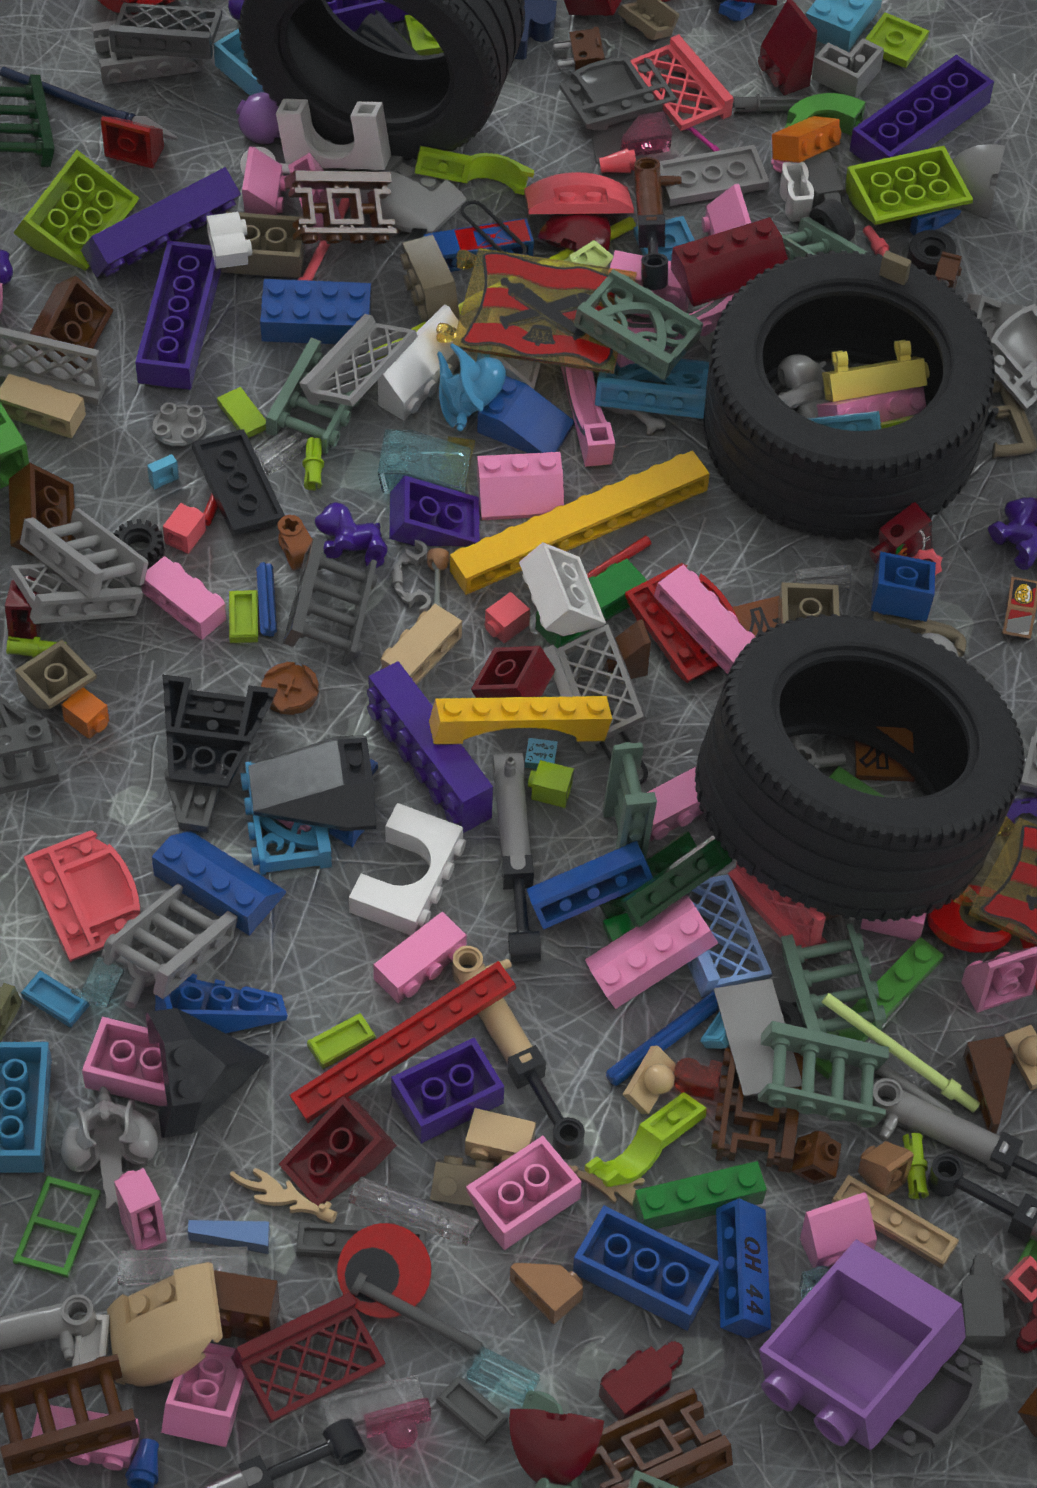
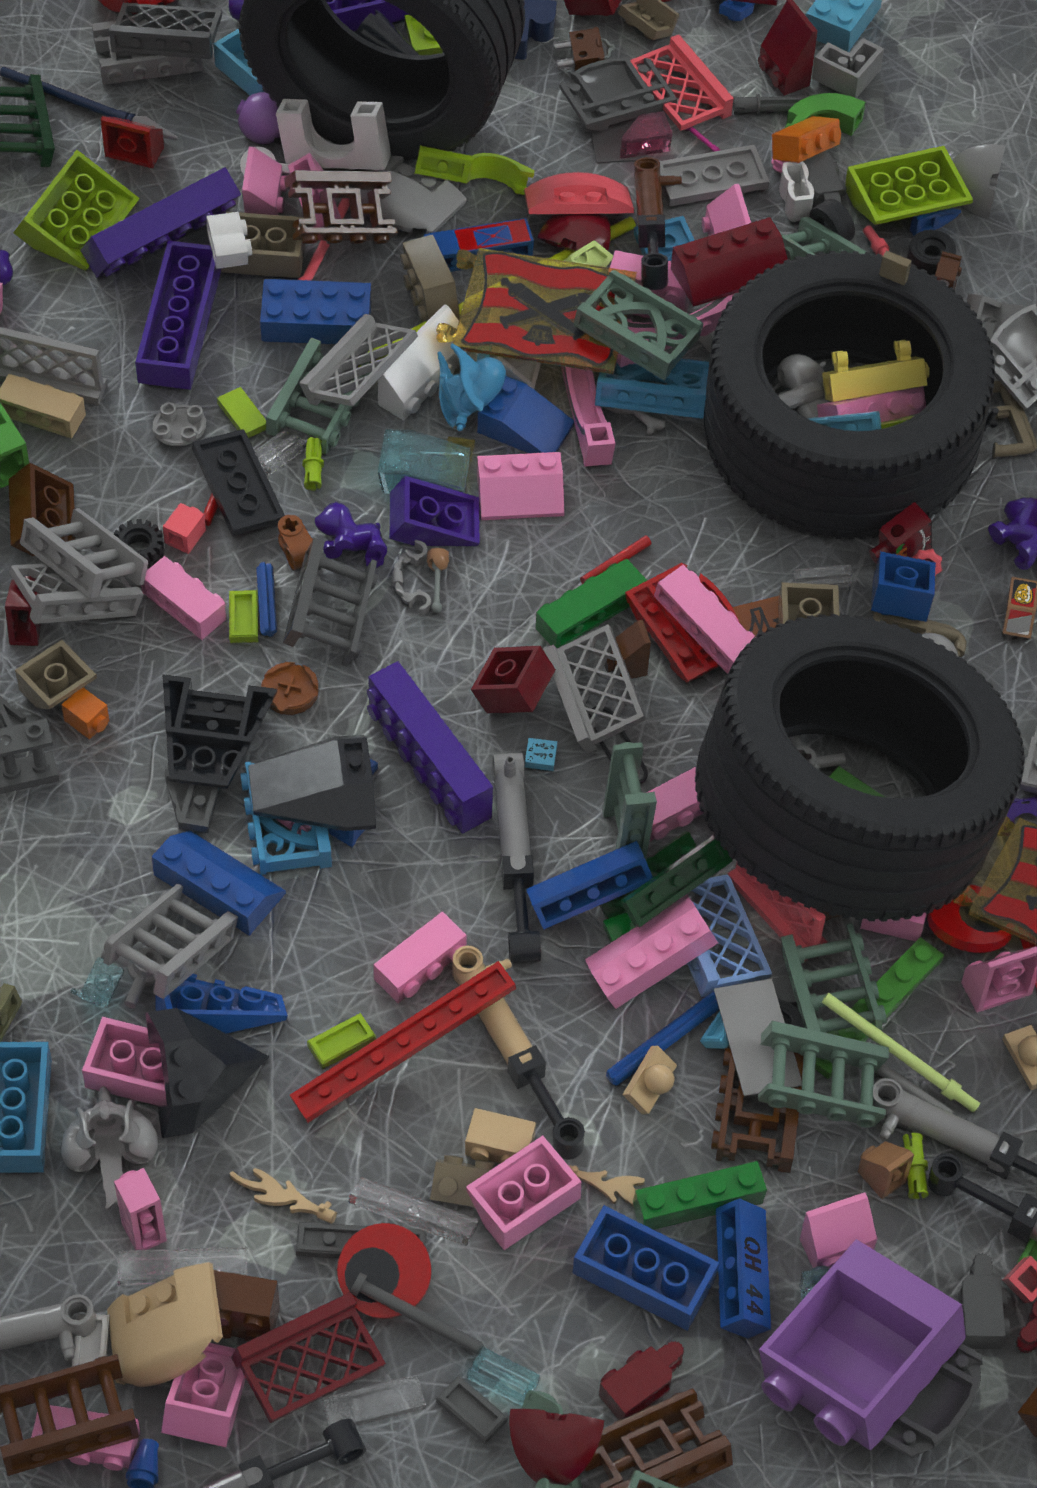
lime pin [6,636,67,658] -> none
bright green window [13,1176,101,1278] -> none
dark azure tile [21,971,90,1028] -> none
coral slope [24,830,140,962] -> none
reddish brown slope [28,275,113,369] -> none
medium azure tile [147,454,179,489] -> none
medium blue piece [188,1220,270,1254] -> none
dark red slope [279,1096,397,1206] -> none
white arch [349,803,466,935] -> none
clear pink tile [364,1397,431,1449] -> none
tan brick [381,604,462,685] -> none
dark purple brick [391,1038,505,1144] -> none
yellow arch [429,696,612,744] -> none
yellow brick [450,450,710,595] -> none
black piece [460,200,527,258] -> none
coral brick [485,592,530,644] -> none
medium nougat slope [510,1263,583,1324] -> none
white slope [519,542,606,636] -> none
lime brick [528,760,574,808] -> none
lime piece [585,1092,707,1187] -> none
coral cone [599,148,636,174] -> none
clear red leg [674,1058,723,1101] -> none
reddish brown brick [792,1131,842,1185] -> none
tan tile [832,1175,959,1269] -> none
dark purple brick [849,54,994,163] -> none
dark orange tile [854,727,915,782] -> none
lime plate [865,12,929,68] -> none
reddish brown slope [963,1036,1014,1134] -> none

